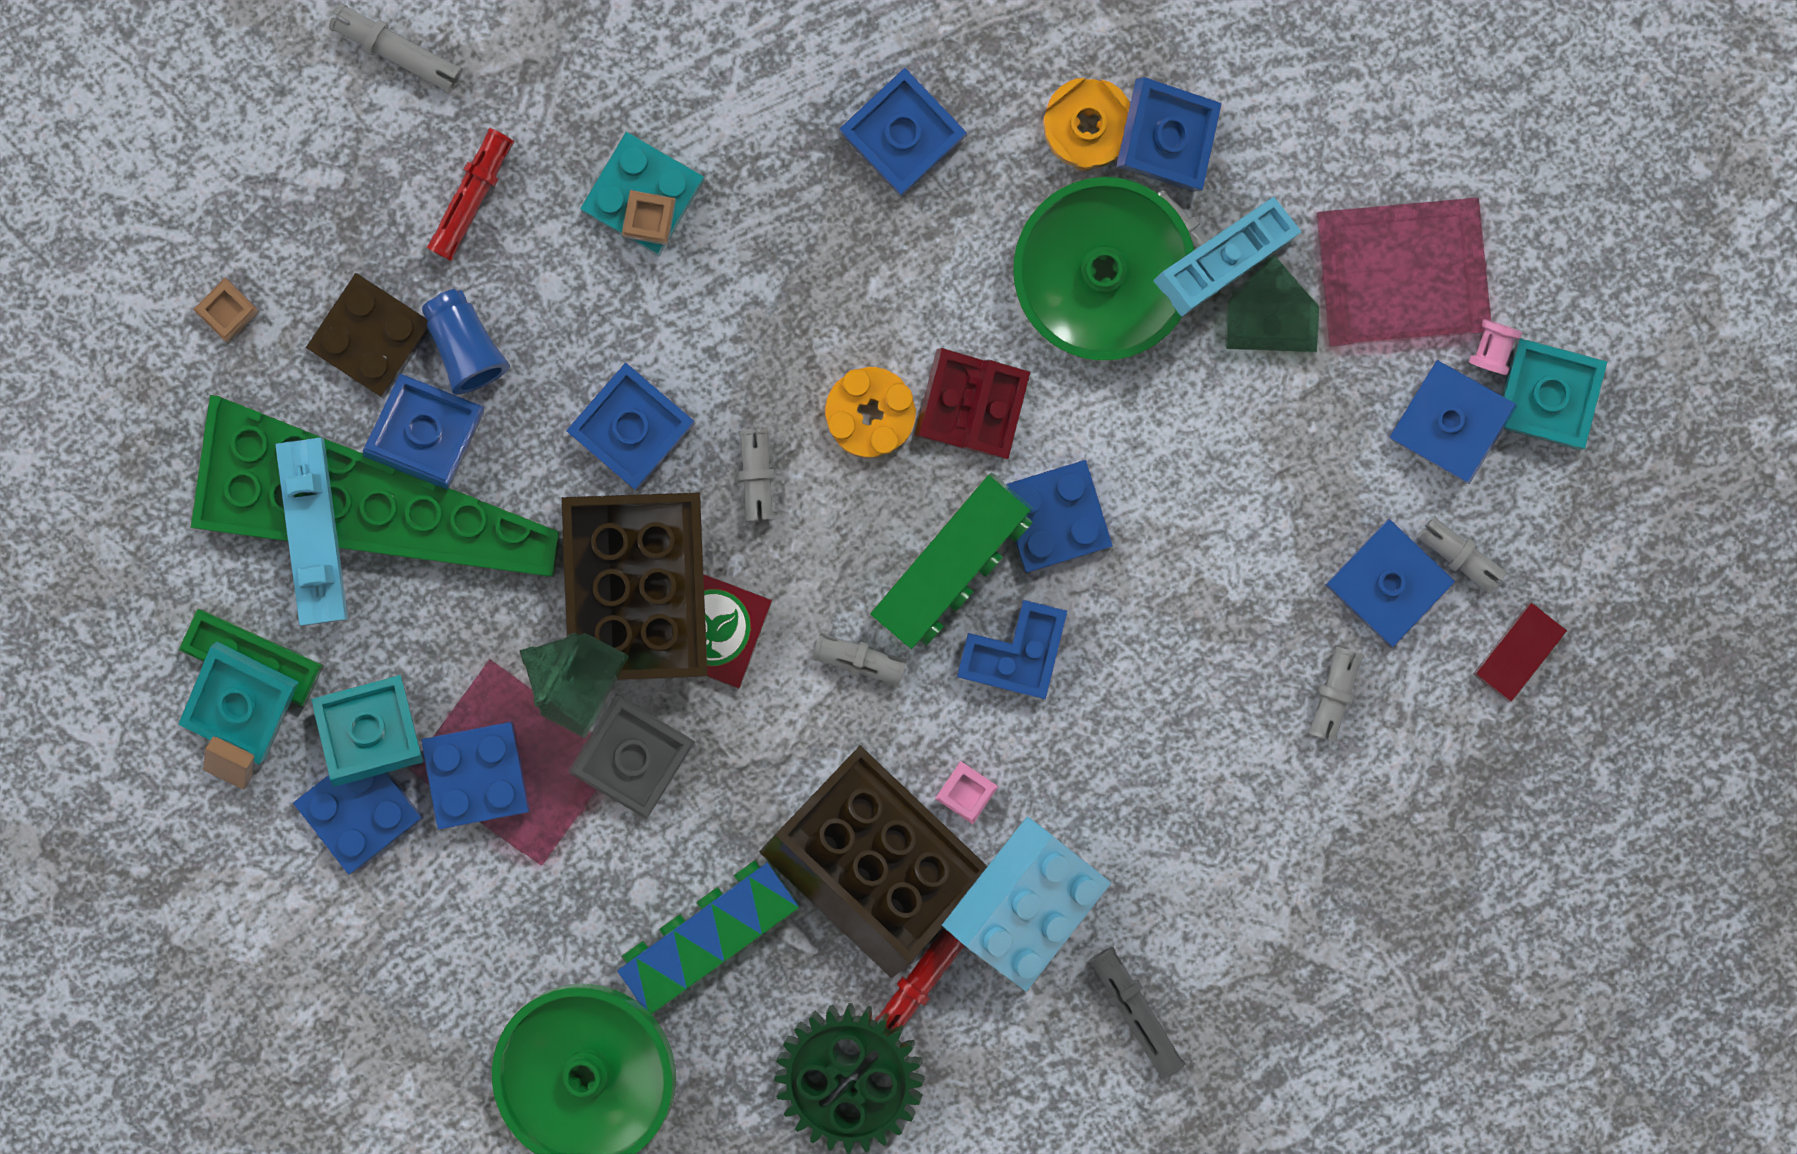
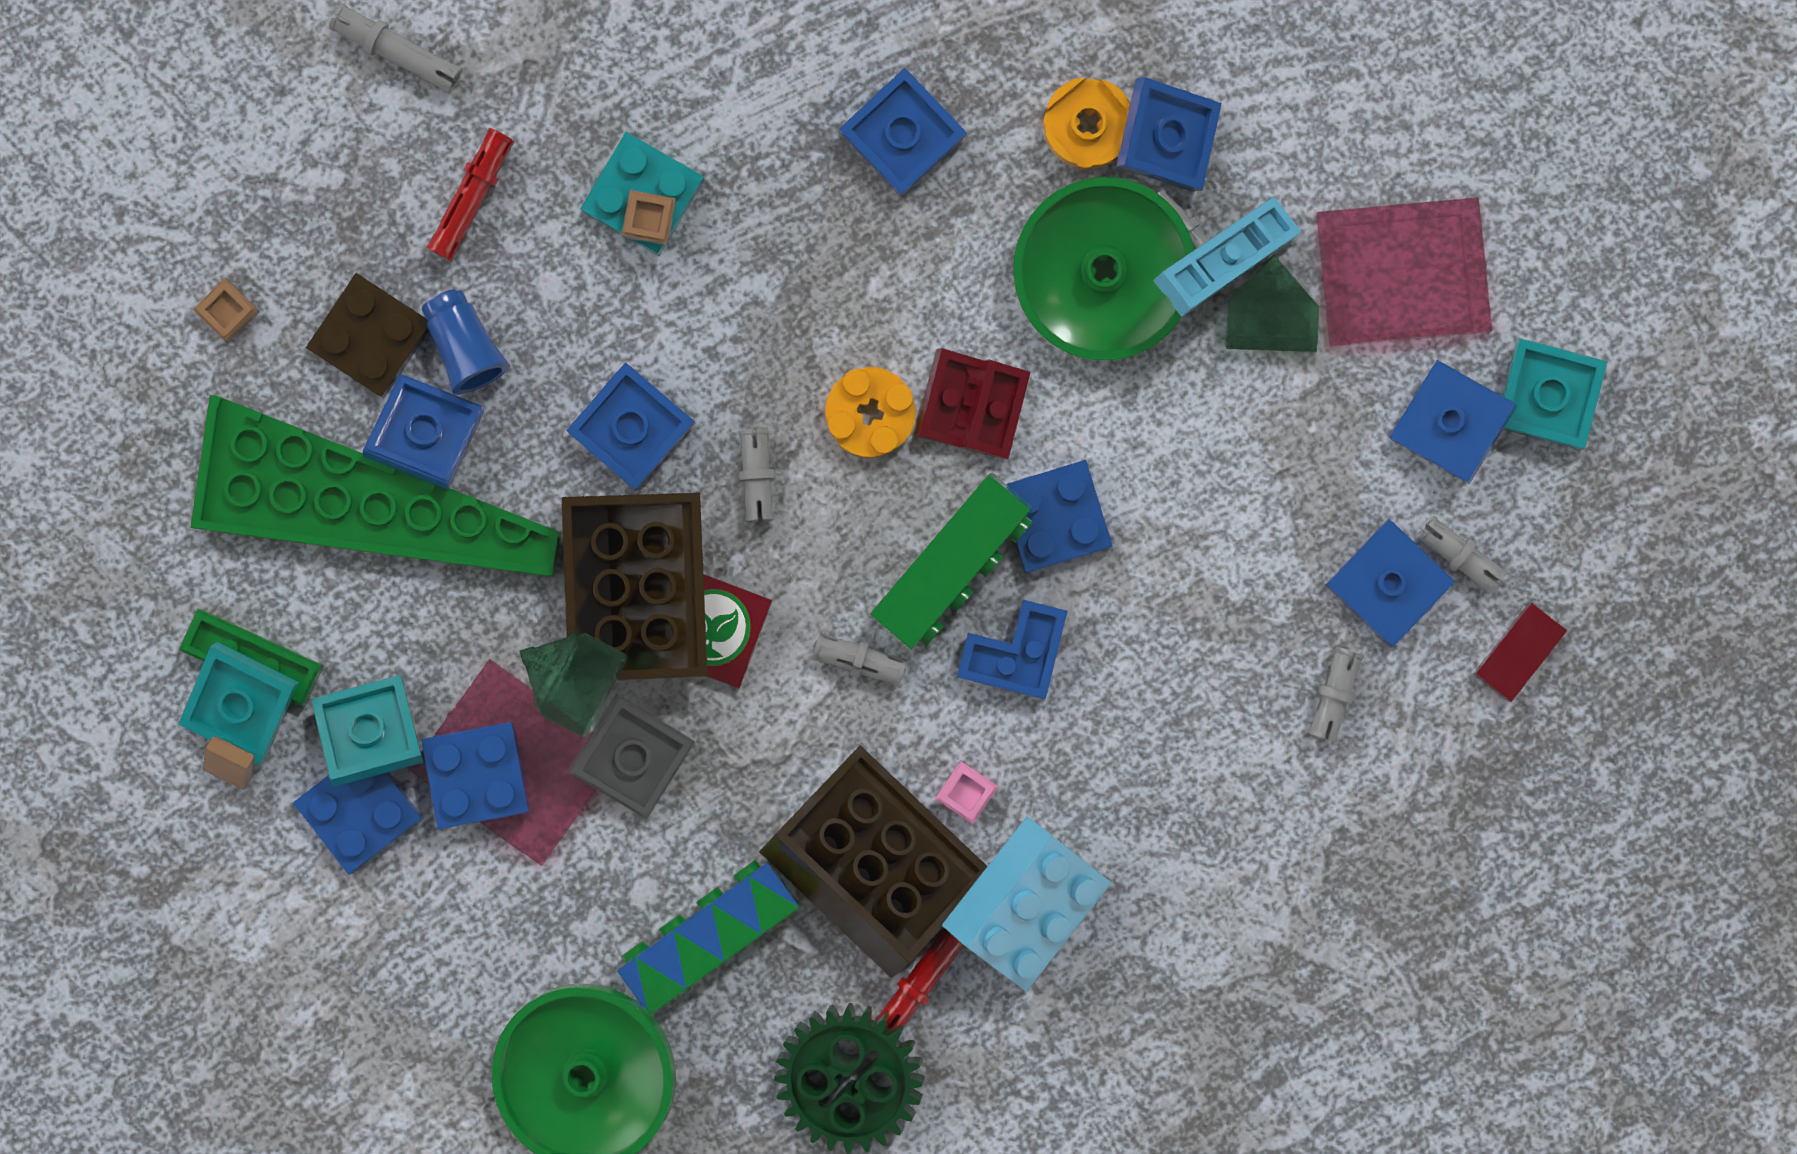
medium azure hinge [275,438,348,626] -> none
dark grey pin [1088,946,1186,1079] -> none
bright pink bush [1469,319,1523,375] -> none

